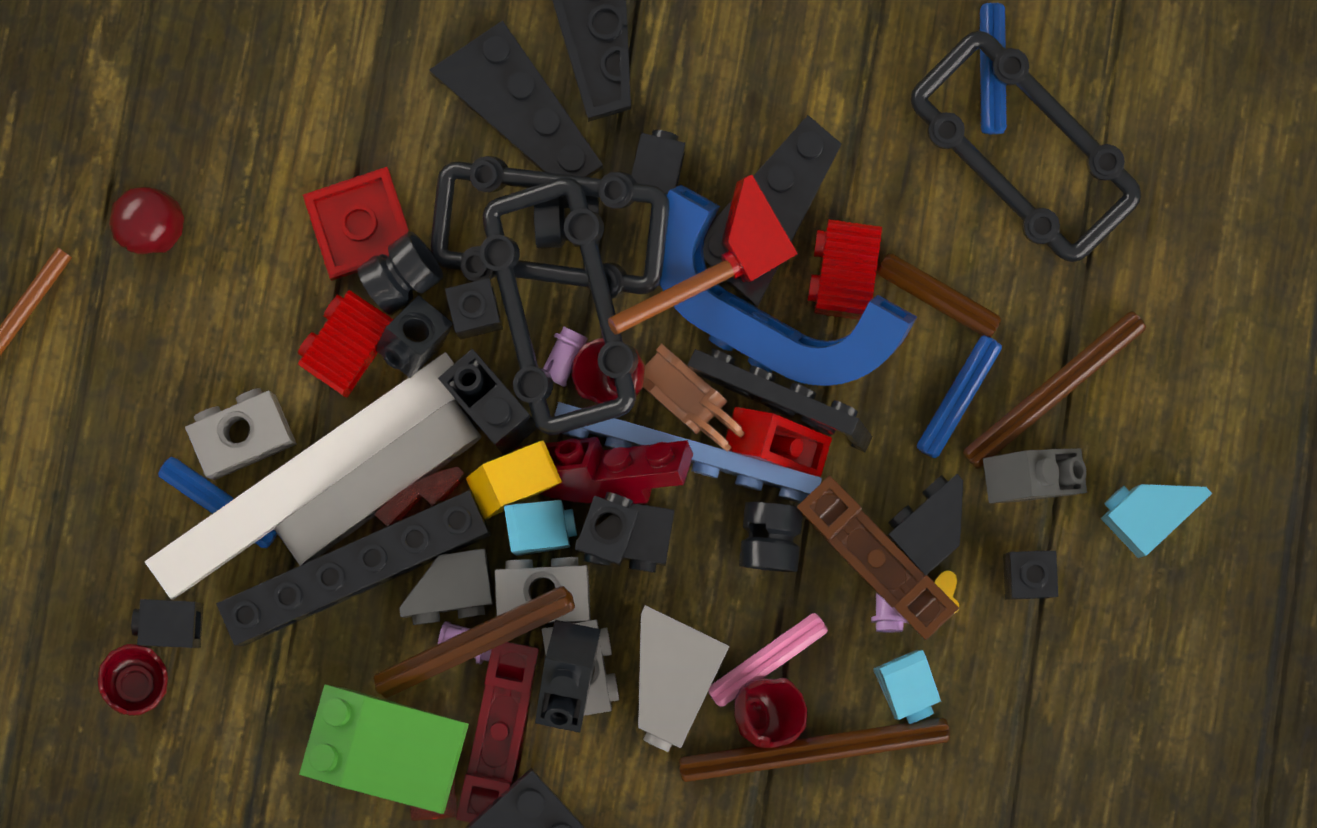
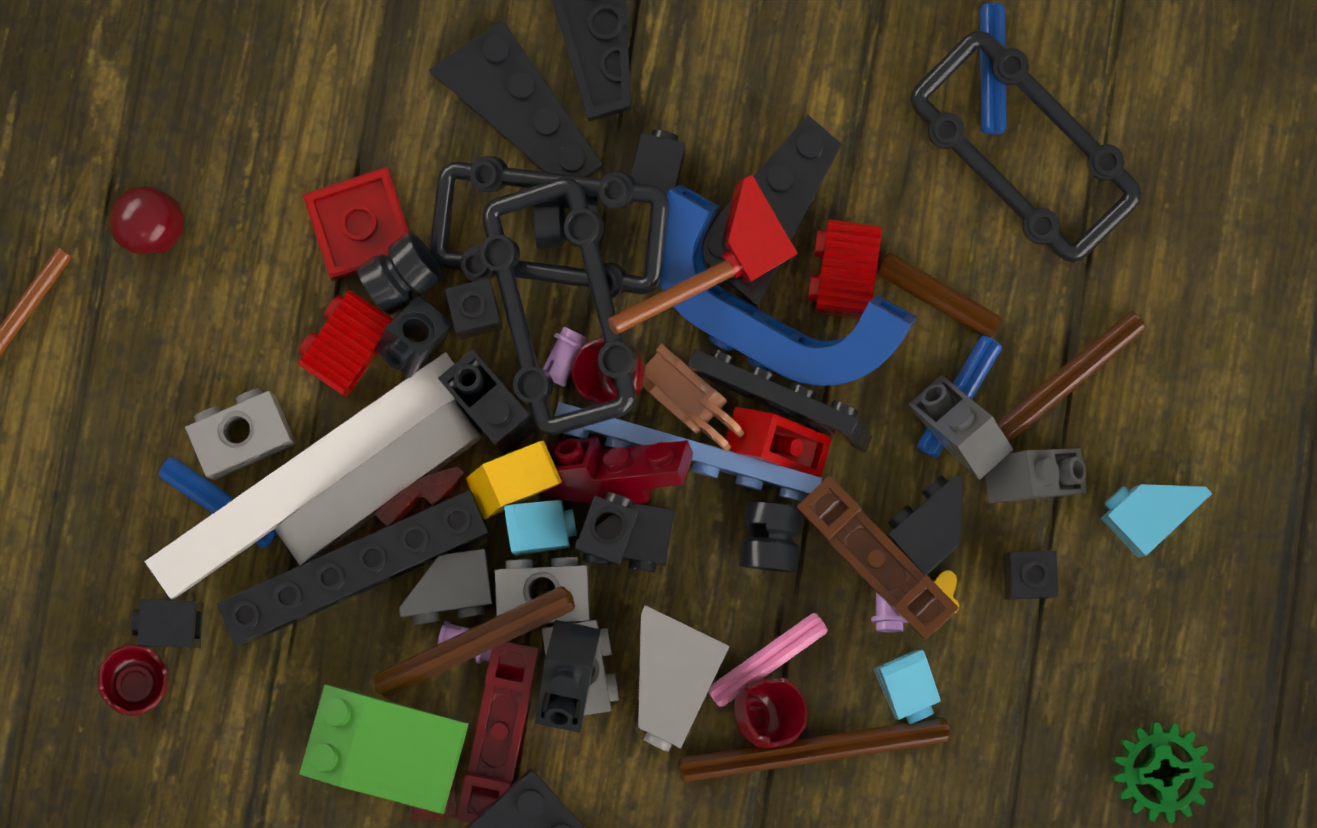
none -> dark grey slope [908,375,1014,480]
none -> green gear [1111,722,1214,823]

